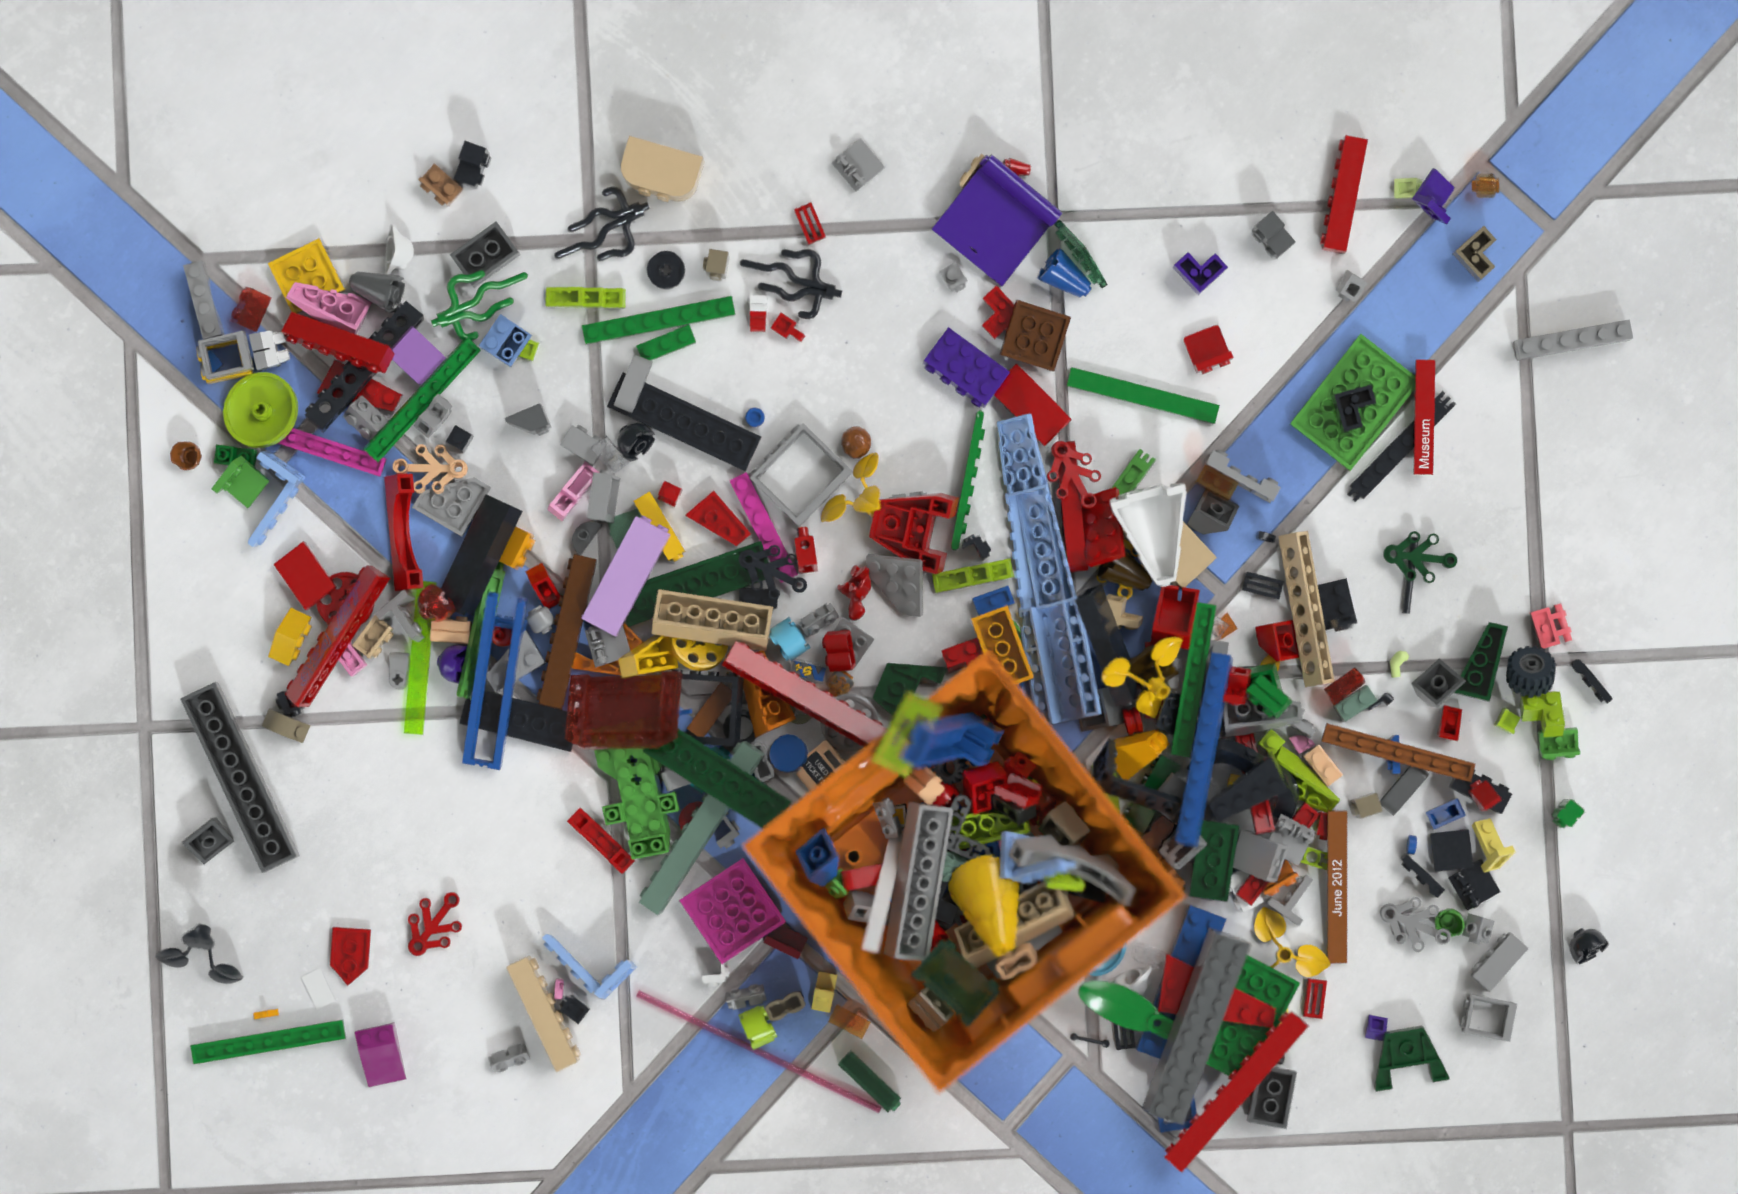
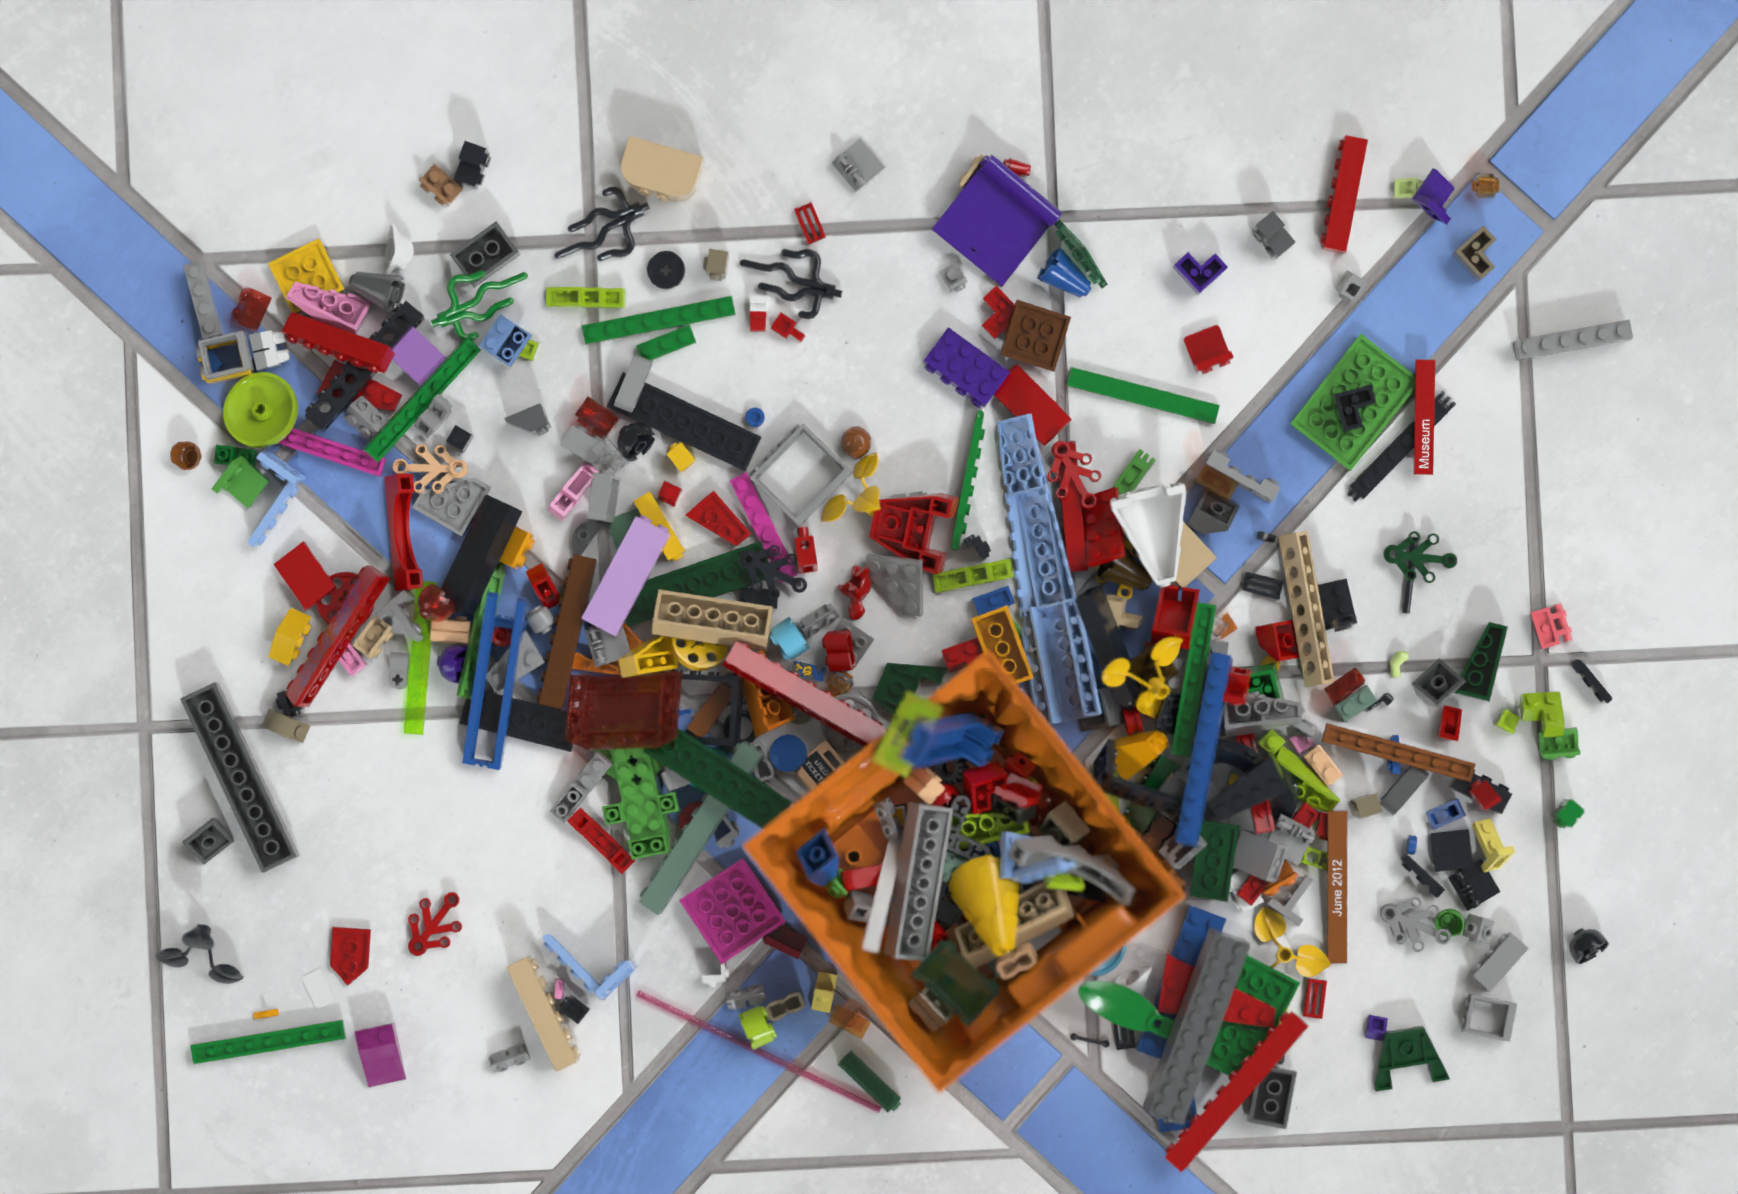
green brick [1246,674,1292,719] -> none
black wheel [1506,646,1556,698] -> none
none -> light grey slope [550,751,613,823]
none -> clear red brick [575,396,620,438]
none -> yellow brick [666,442,696,473]

